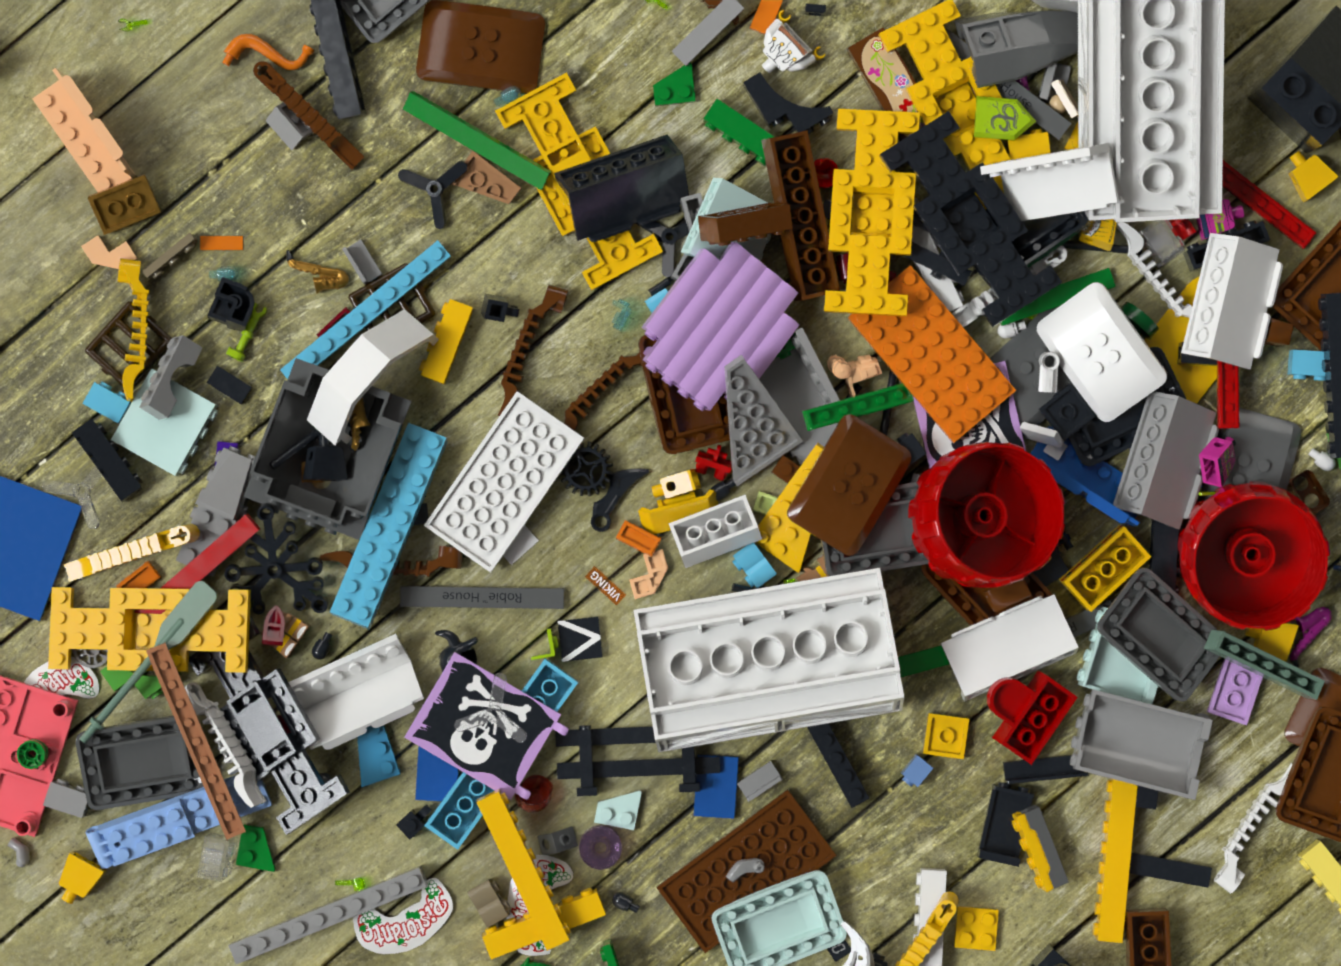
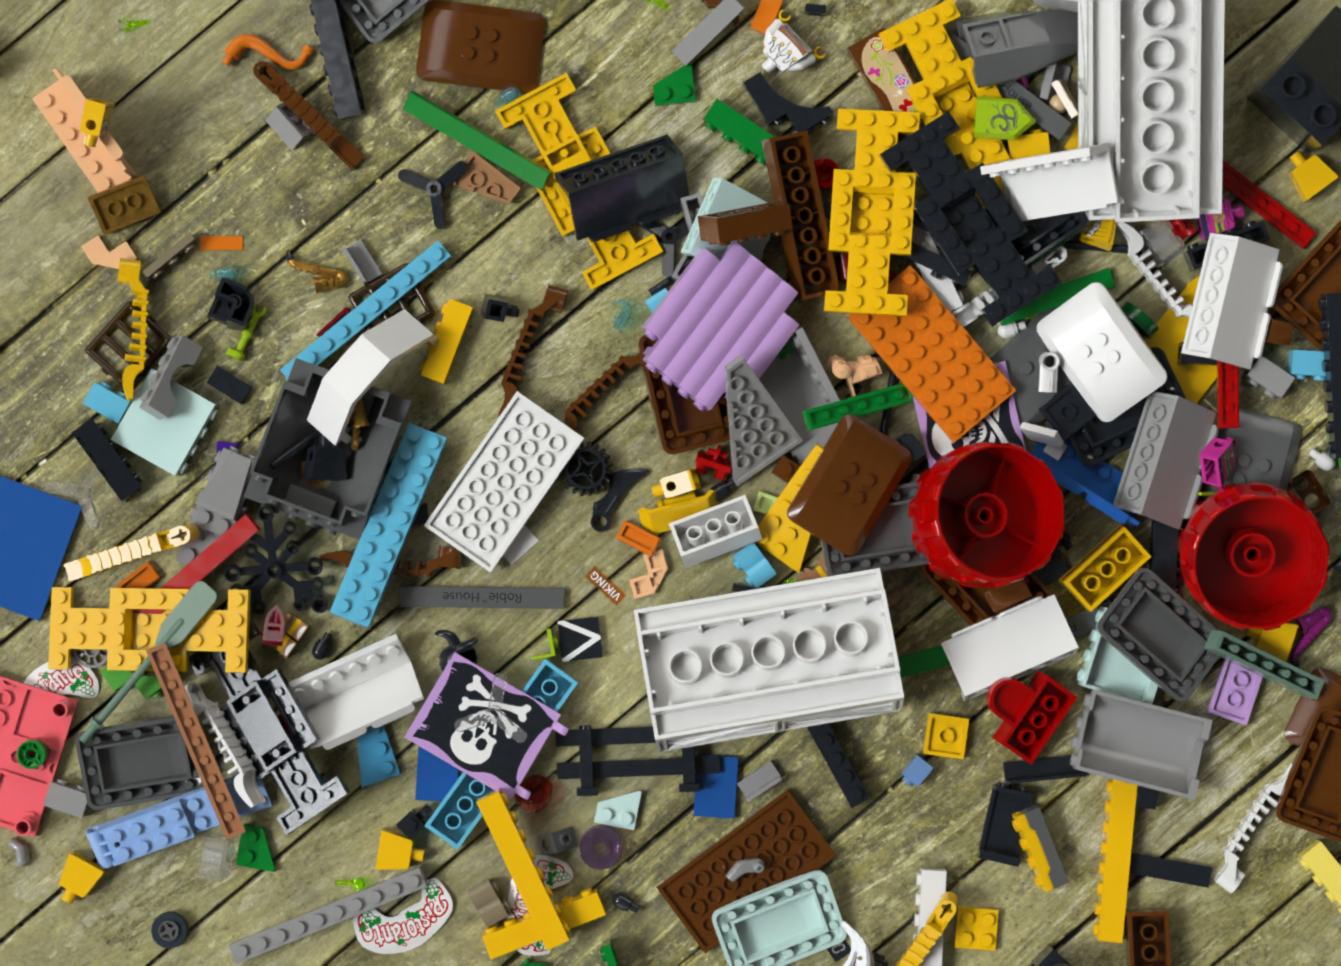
none -> yellow torso [79,98,115,147]
none -> black wheel [151,911,189,949]
none -> yellow torso [375,829,425,870]
none -> light grey brick [1244,355,1295,400]

